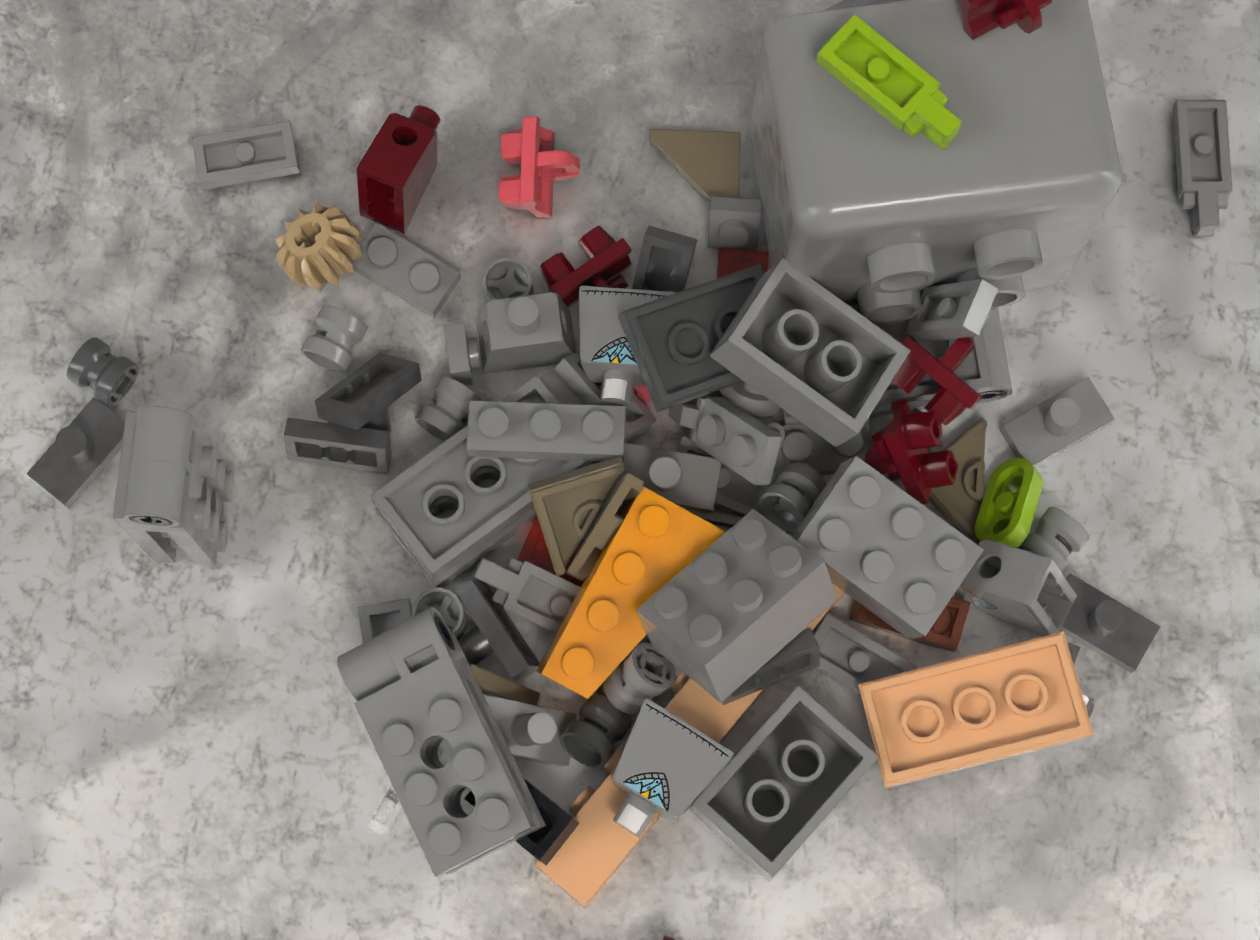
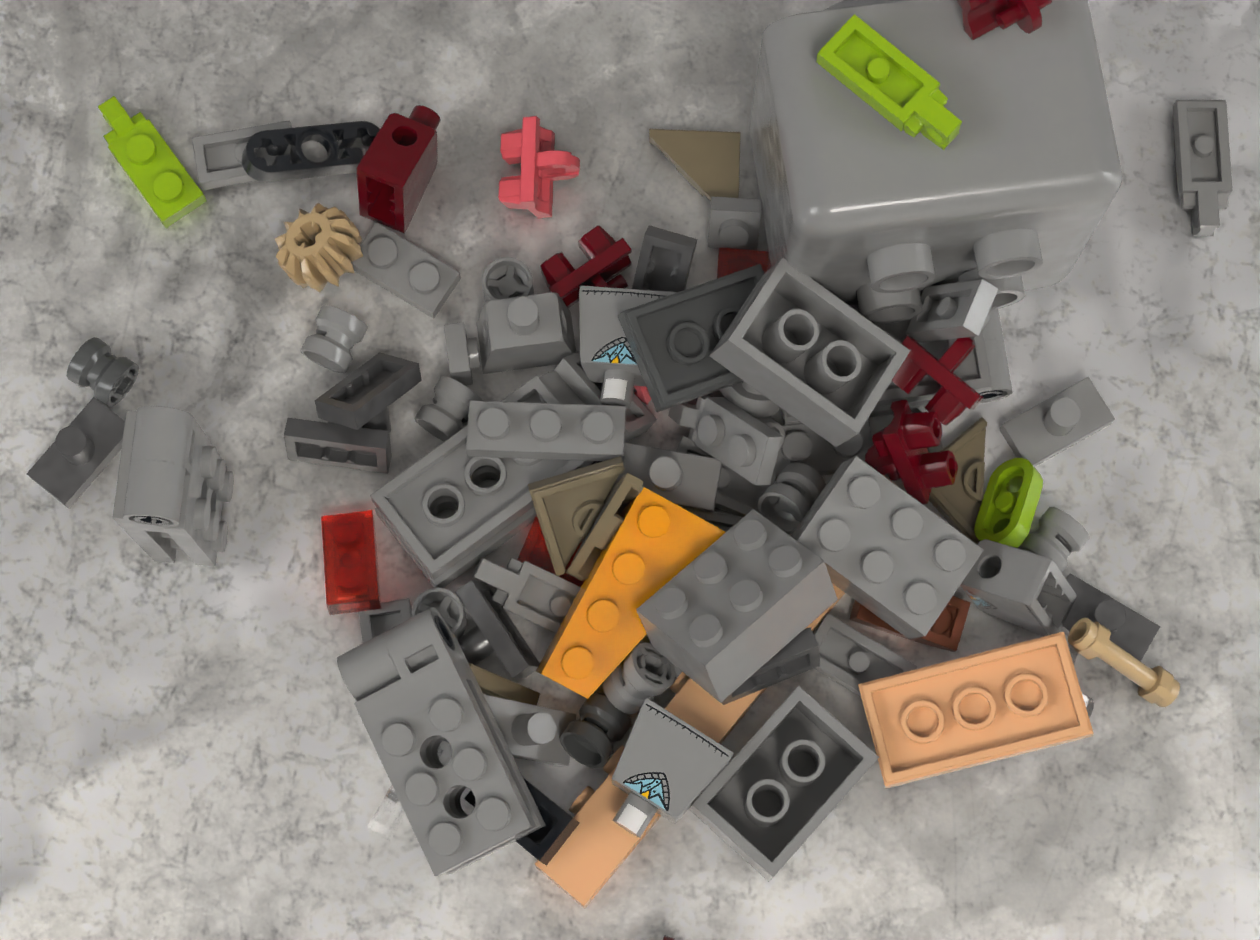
none -> lime hinge [98,96,207,228]
none -> black beam [242,121,380,182]
none -> clear red plate [321,510,381,615]
none -> tan bar [1068,618,1180,707]

